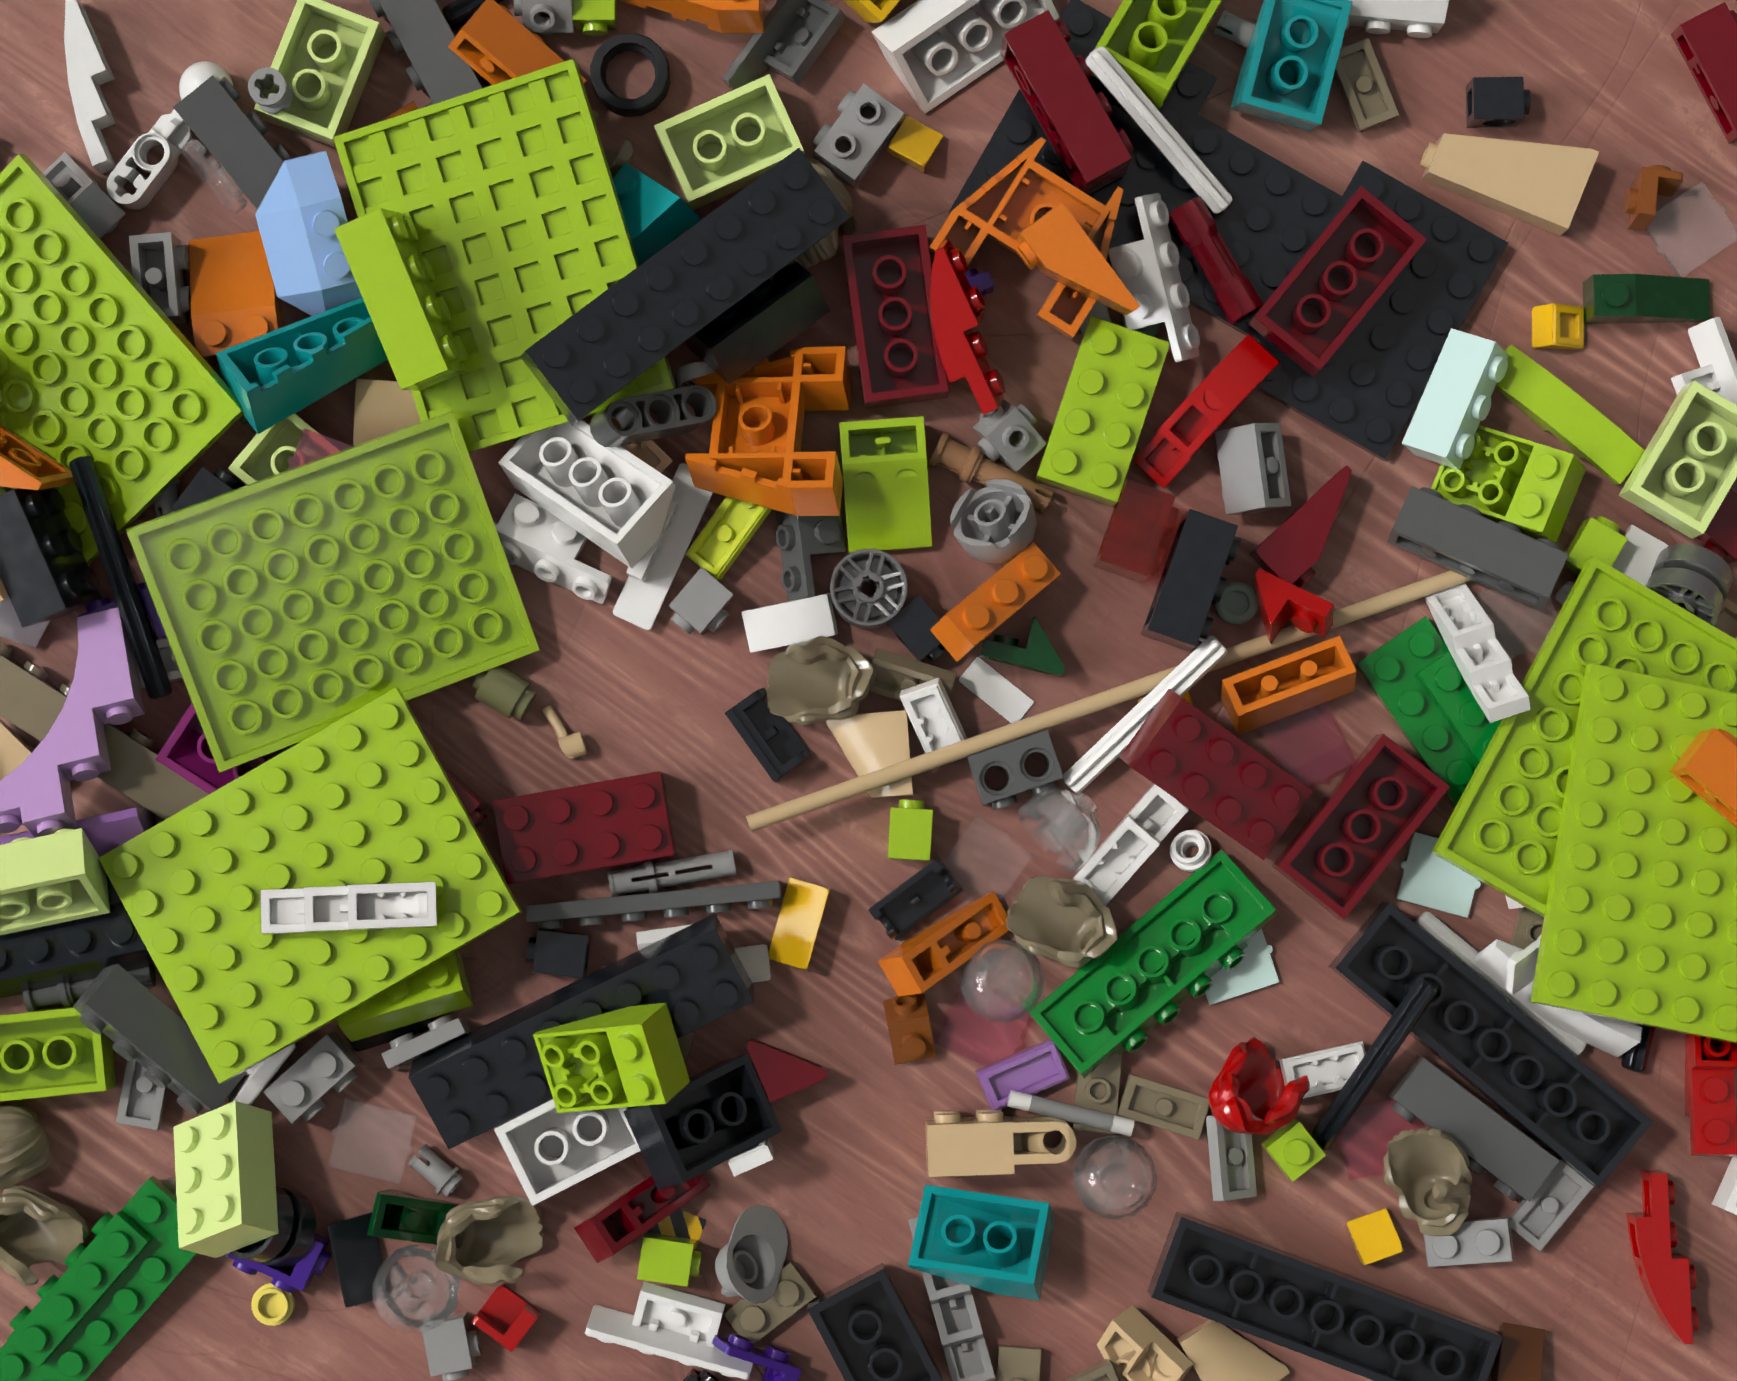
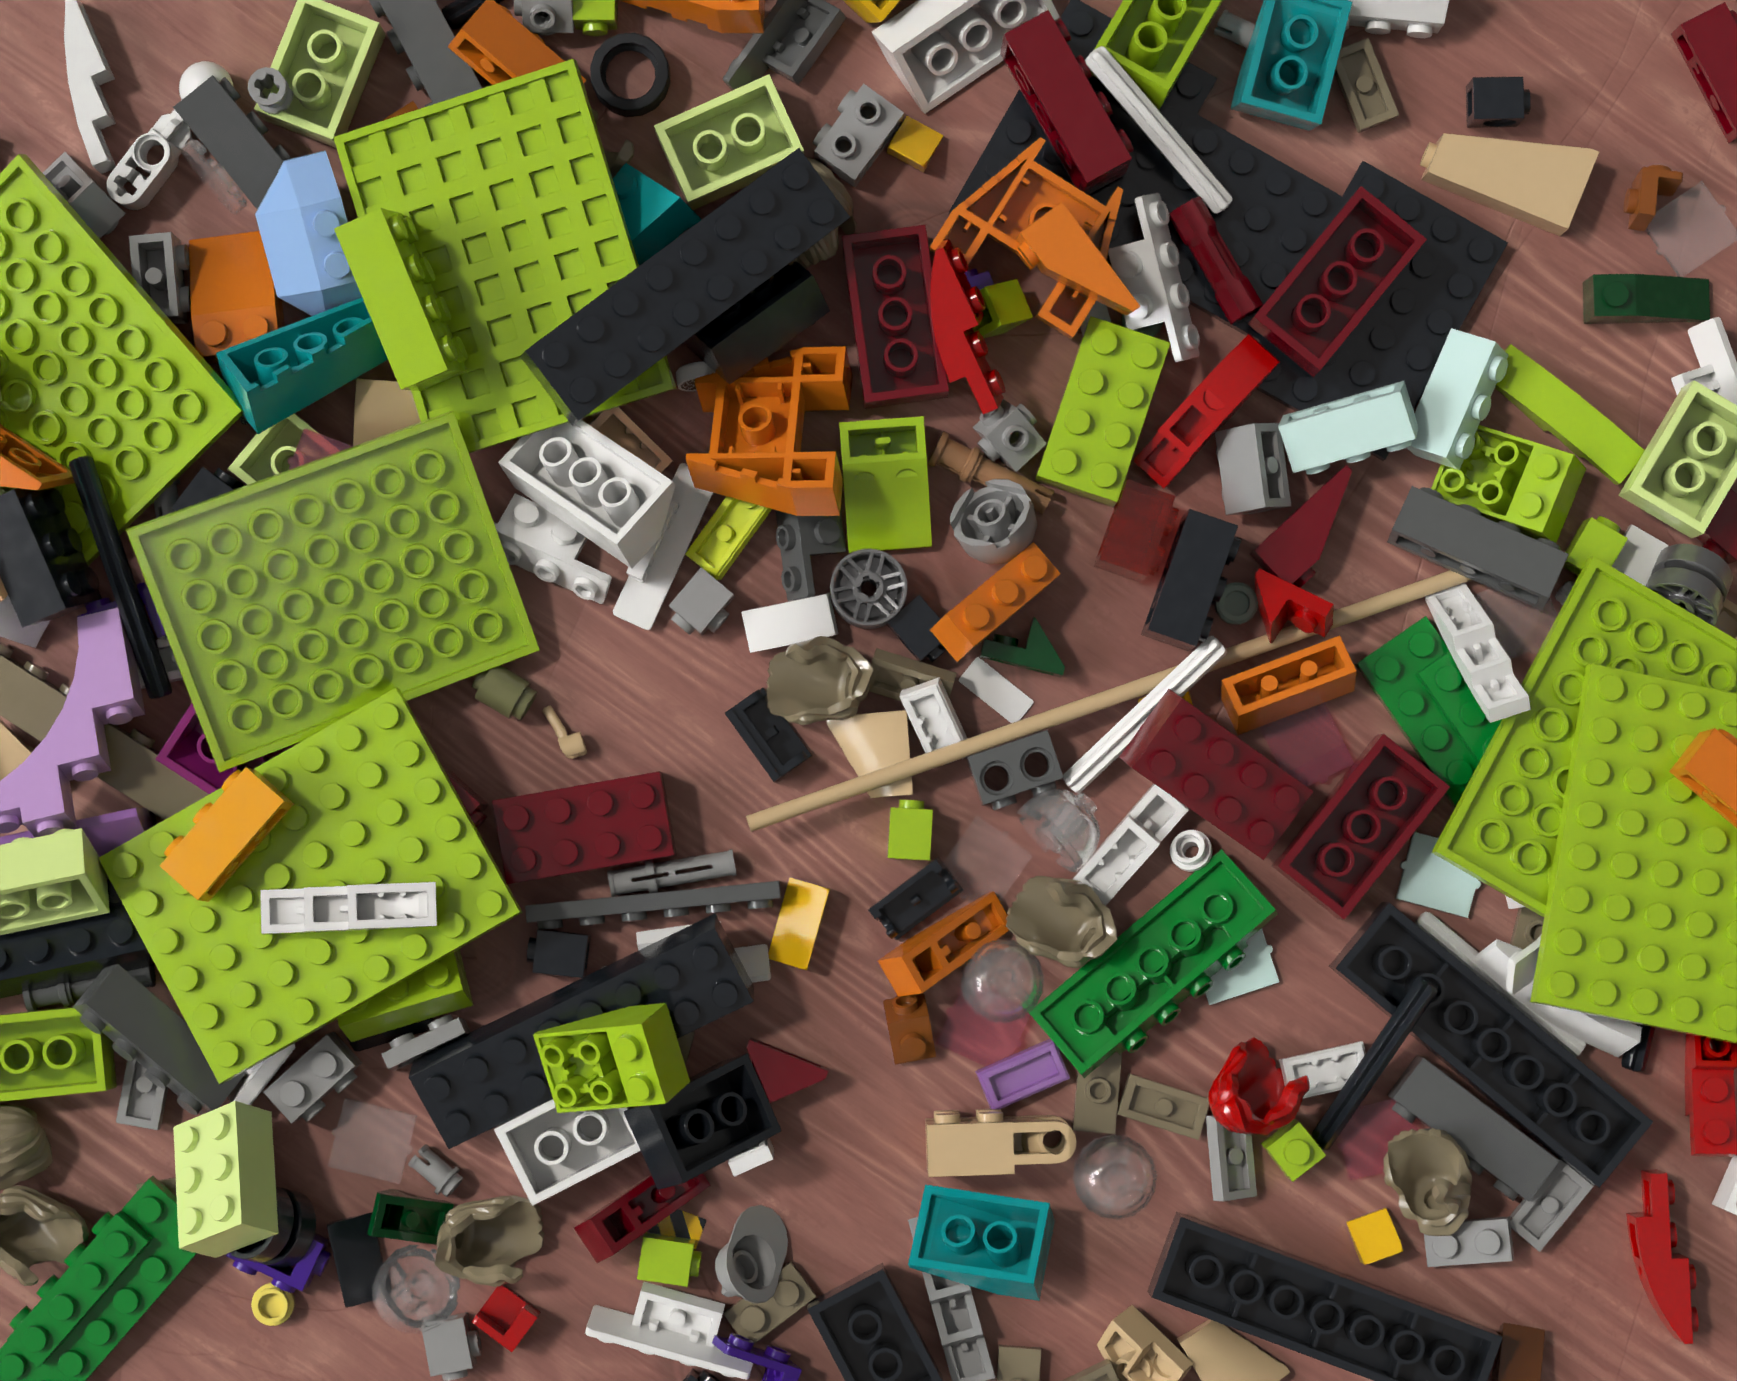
dark grey beam [590,385,717,447] -> none
light grey bar [1007,1090,1134,1136] -> none
yellow slope [1532,303,1584,349] -> none
none -> light orange brick [160,767,294,902]
none -> lime brick [972,279,1033,338]
none -> light aqua brick [1278,381,1419,474]

